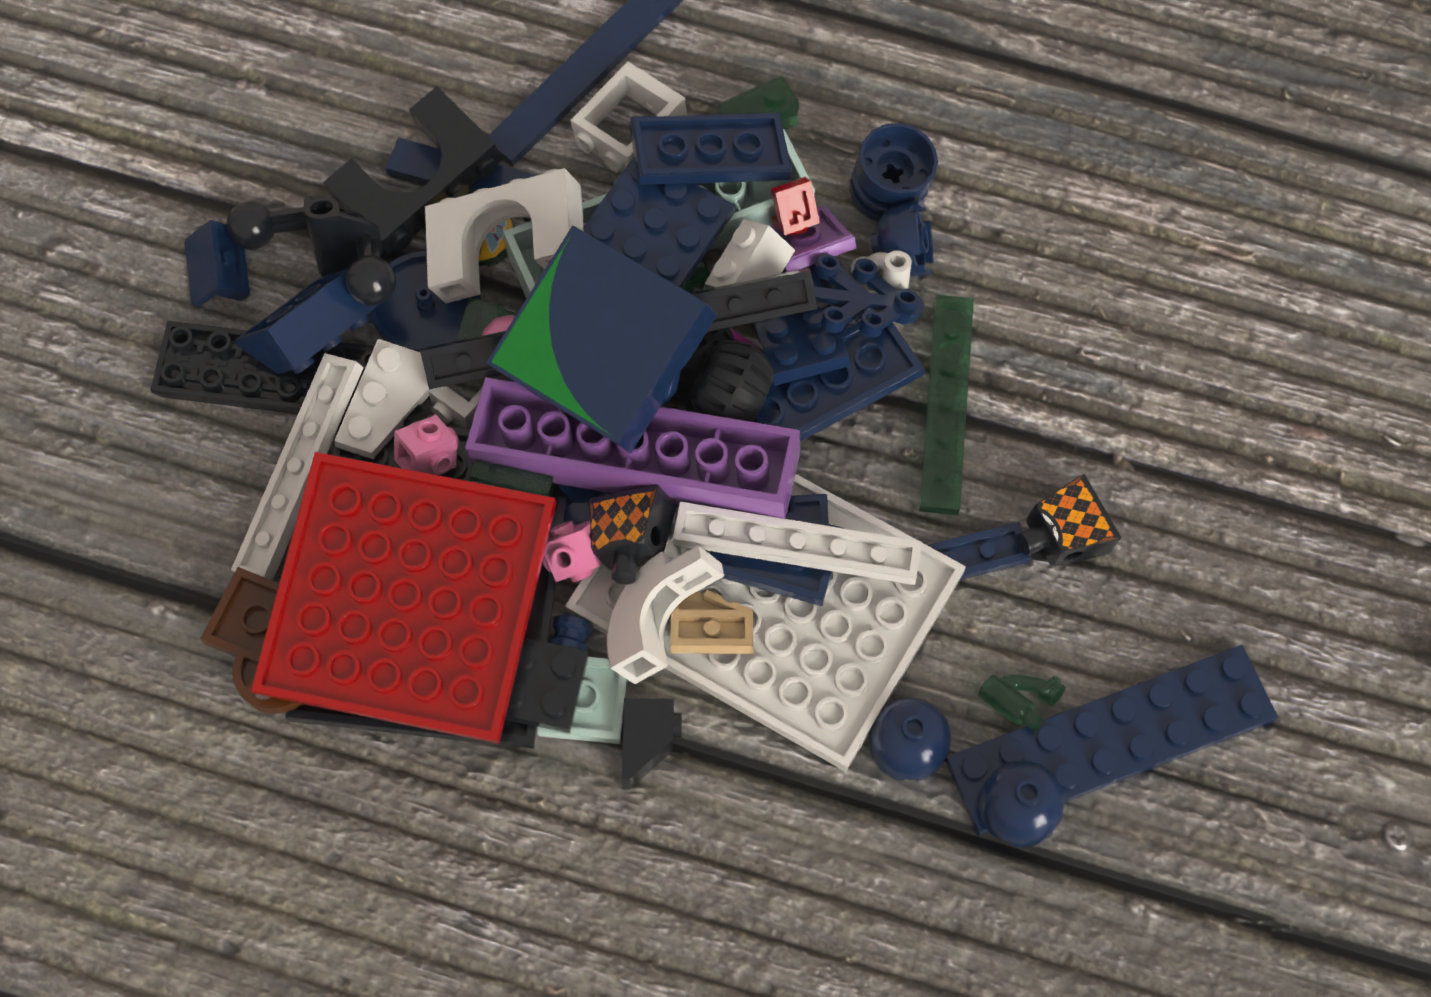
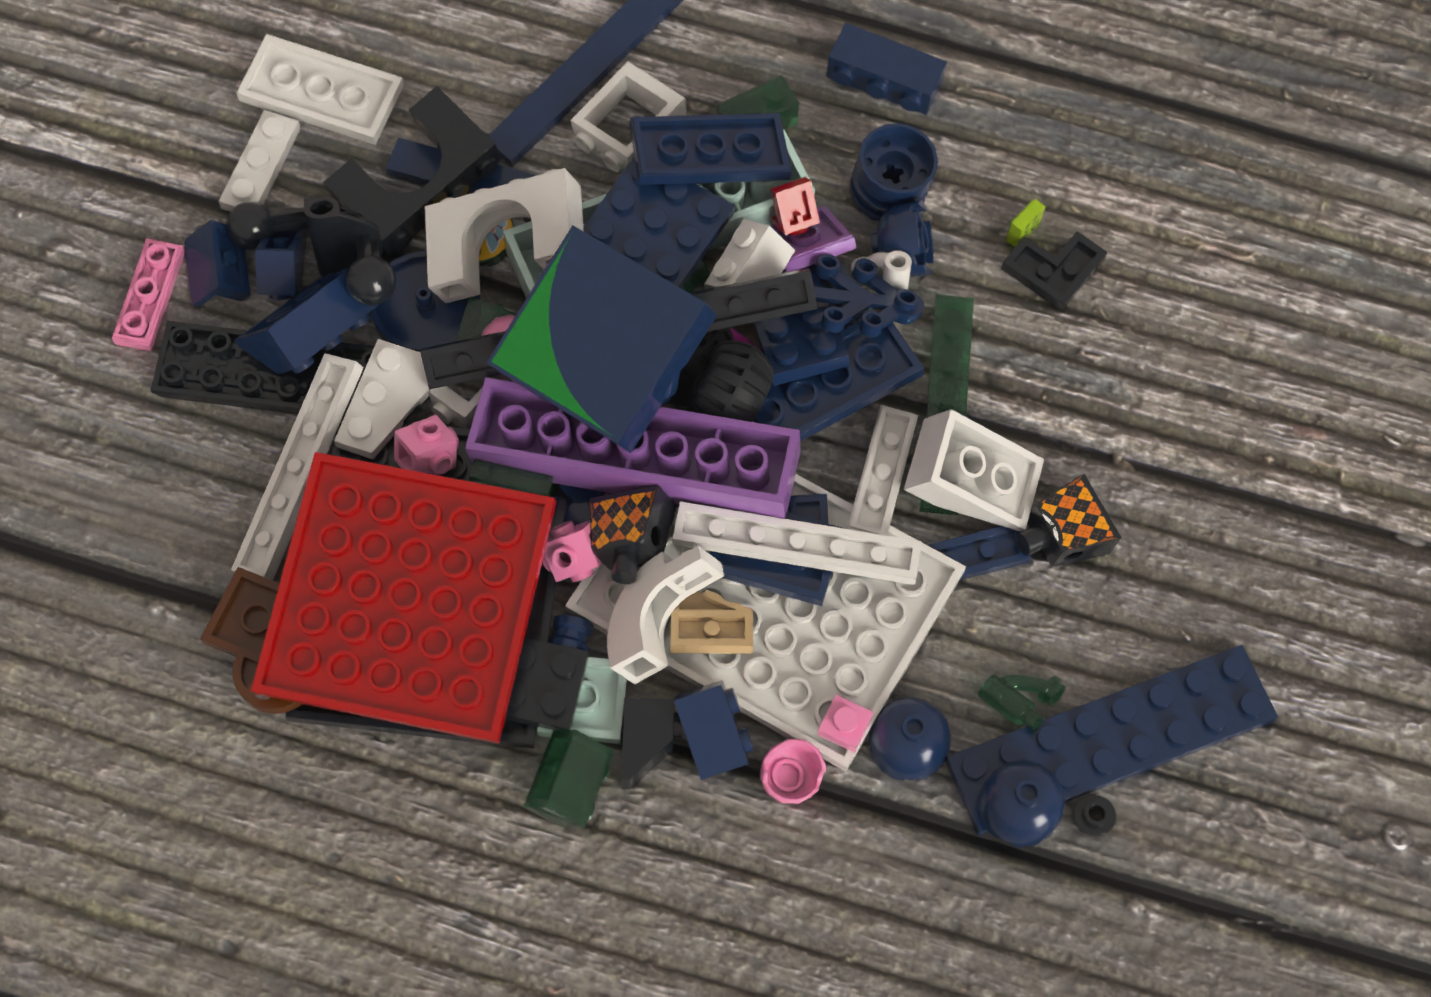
none -> bright pink tile [112,238,185,352]
none -> white plate [219,110,301,212]
none -> white plate [237,34,404,145]
none -> dark blue slope [255,229,307,300]
none -> clear green brick [523,730,614,828]
none -> dark blue brick [674,680,754,780]
none -> bright pink hair [760,739,826,804]
none -> bright pink plate [817,695,873,753]
none -> dark blue brick [826,23,947,115]
none -> white tile [847,405,918,536]
none -> white slope [904,409,1044,532]
none -> black plate [1001,231,1108,311]
none -> lime tile [1006,199,1046,248]
none -> black plate [1074,795,1116,837]

